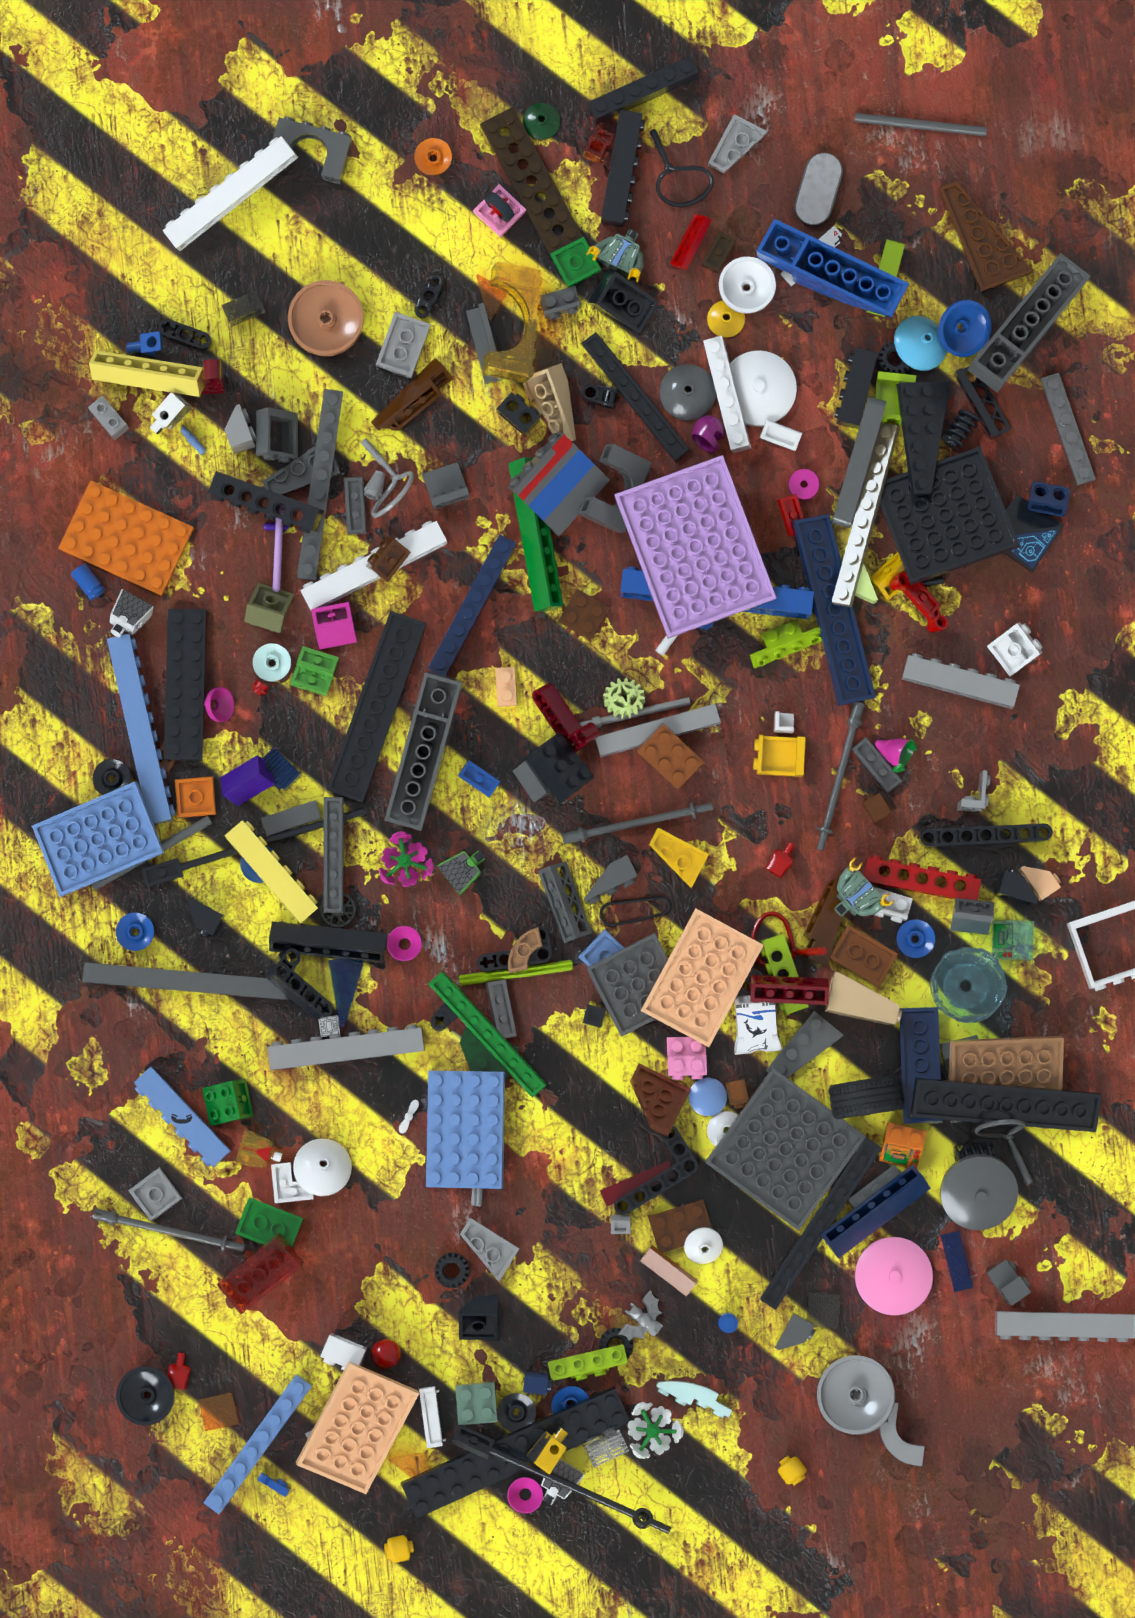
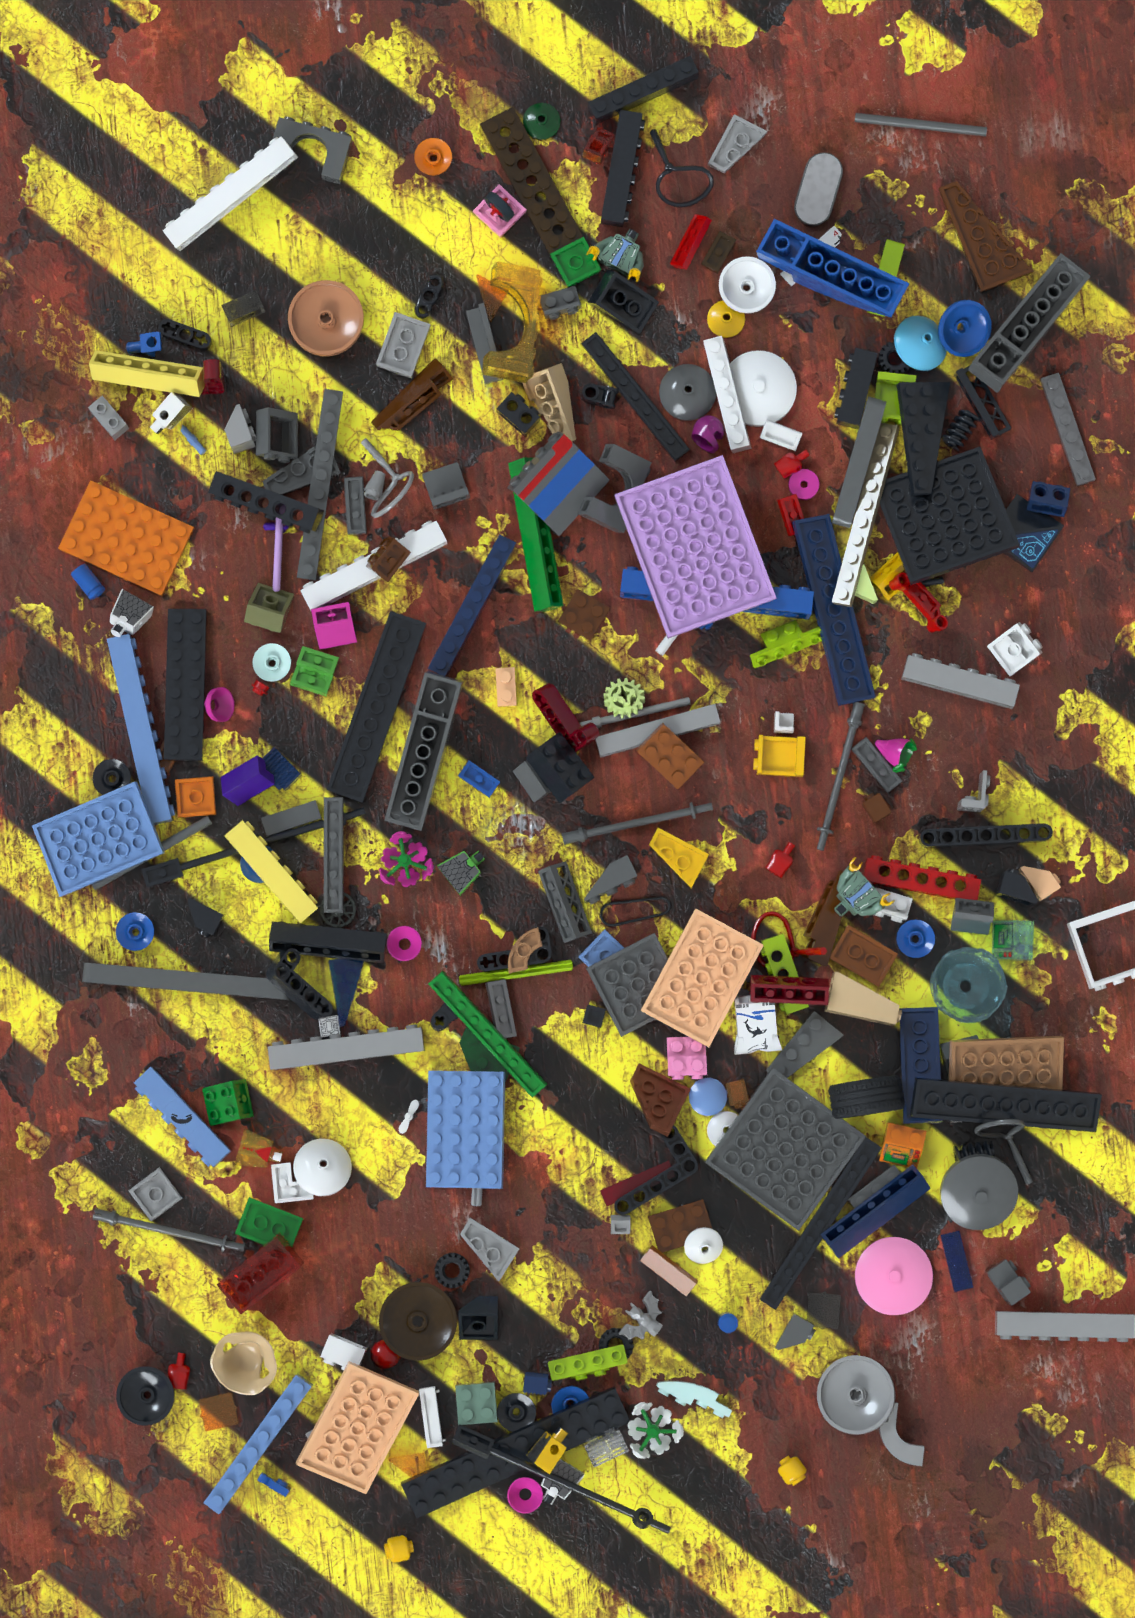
none -> tan piece [210,1332,277,1395]
none -> dark brown dish [379,1282,457,1361]
none -> red piece [773,450,810,479]

